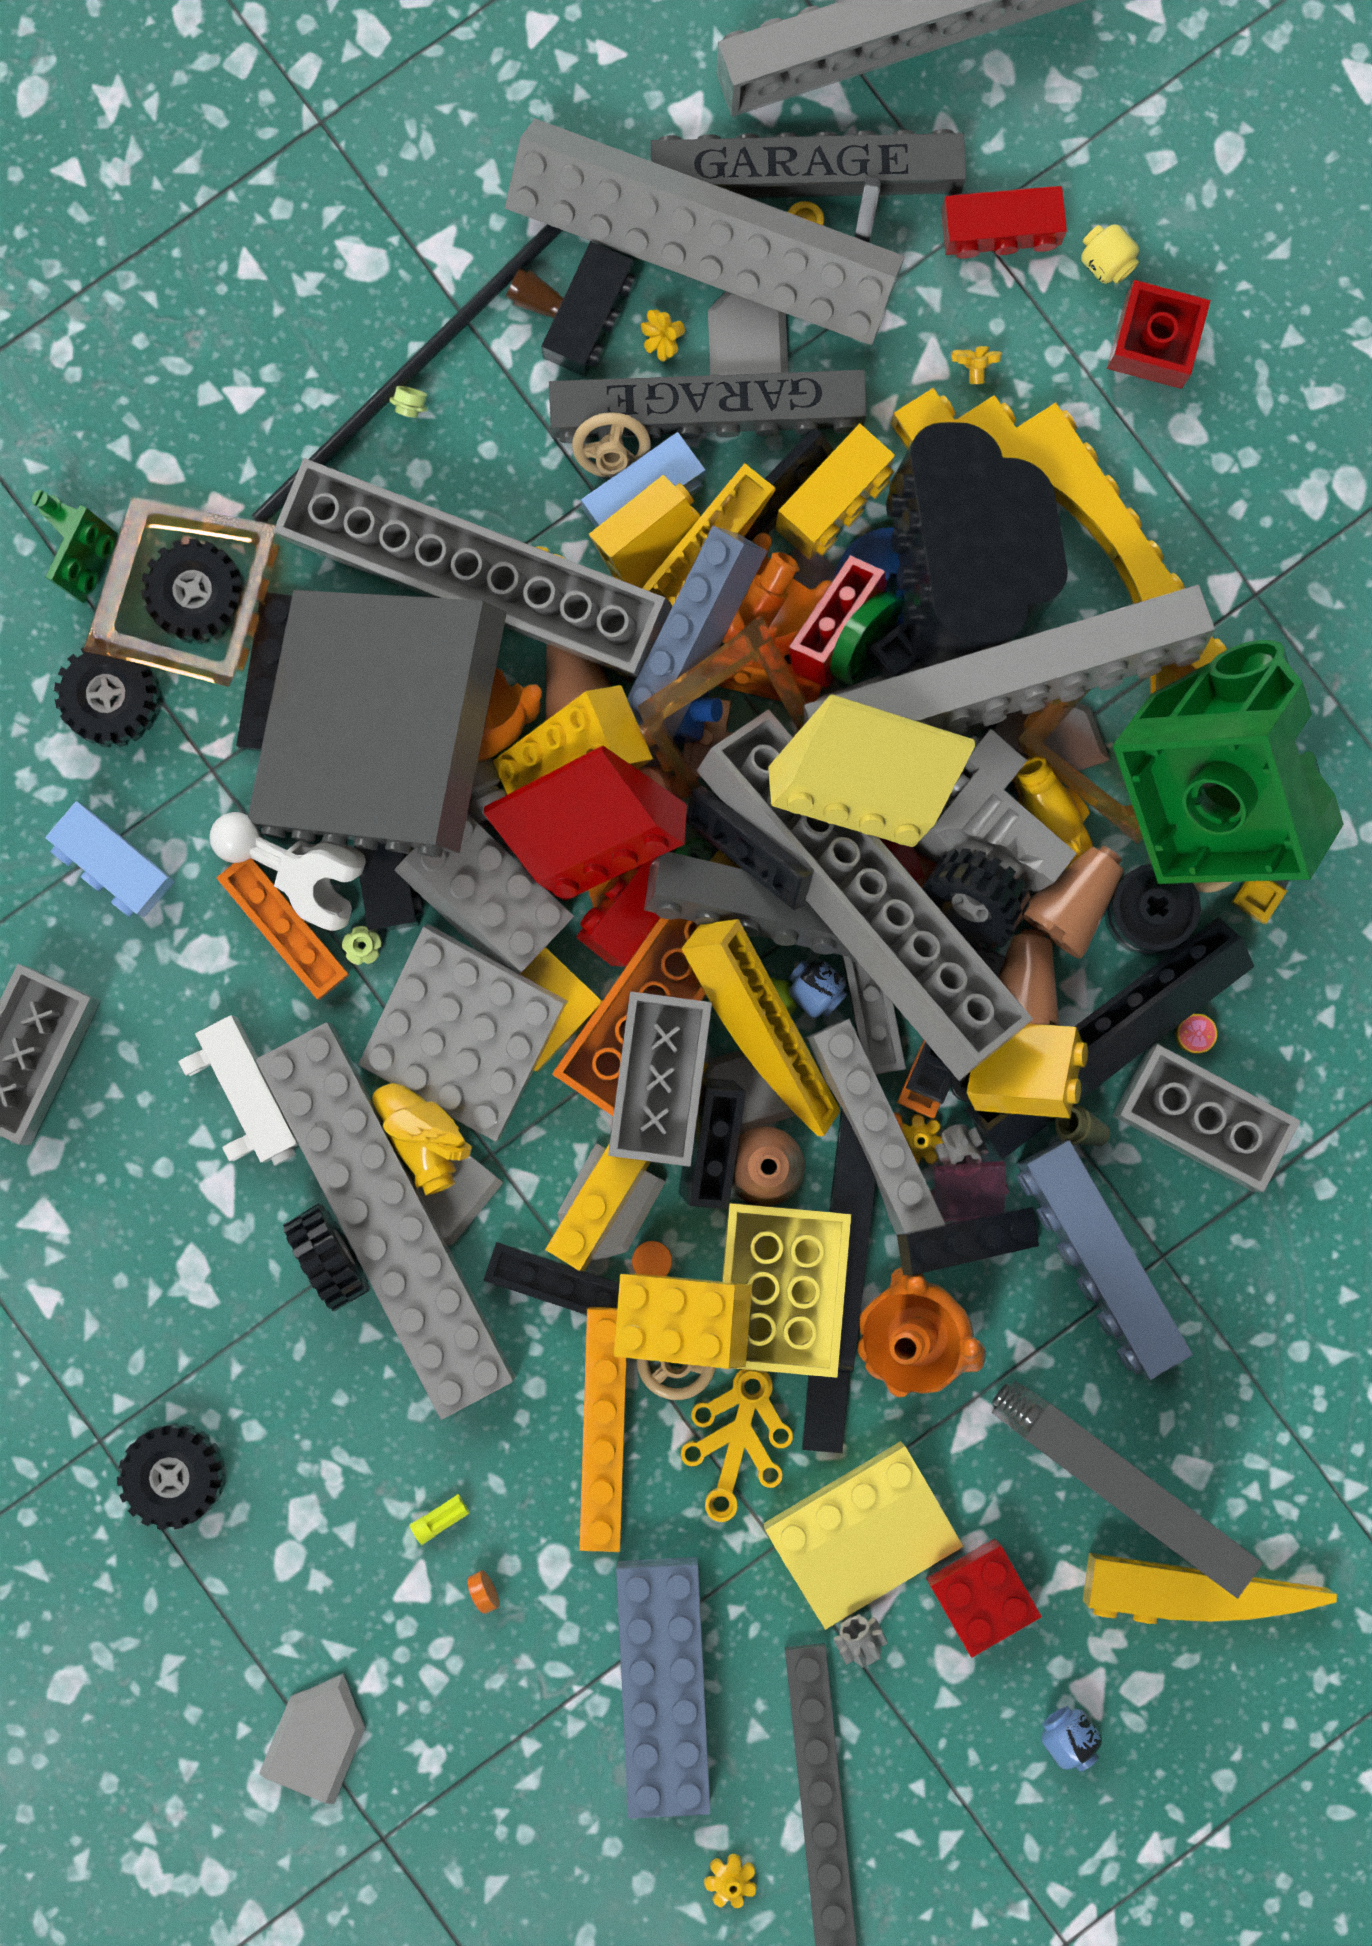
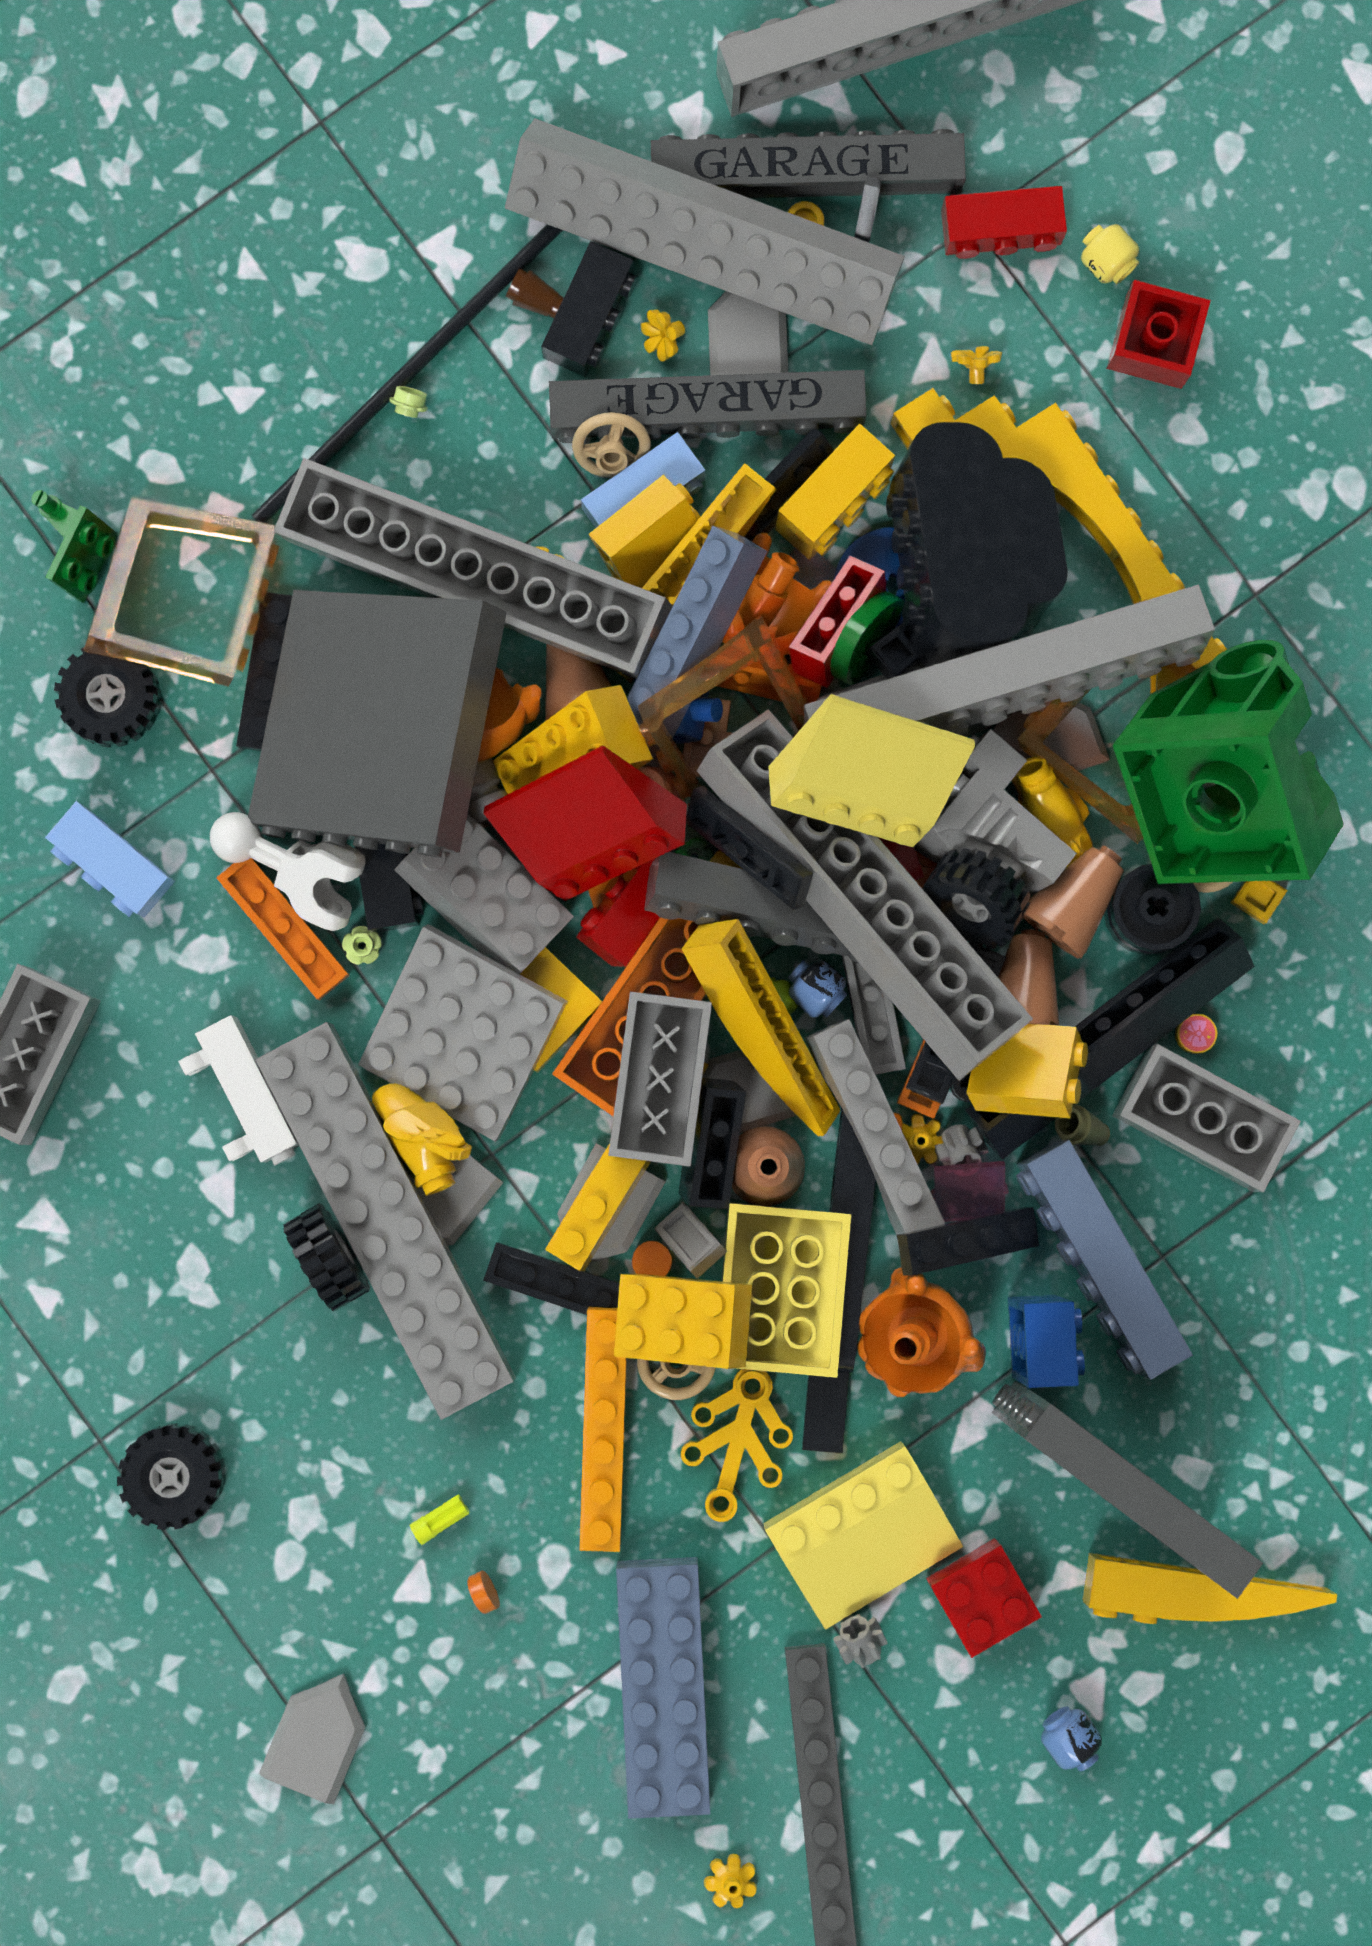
black wheel [141,539,247,644] -> none
none -> light grey tile [654,1202,727,1279]
none -> blue brick [1008,1295,1085,1388]

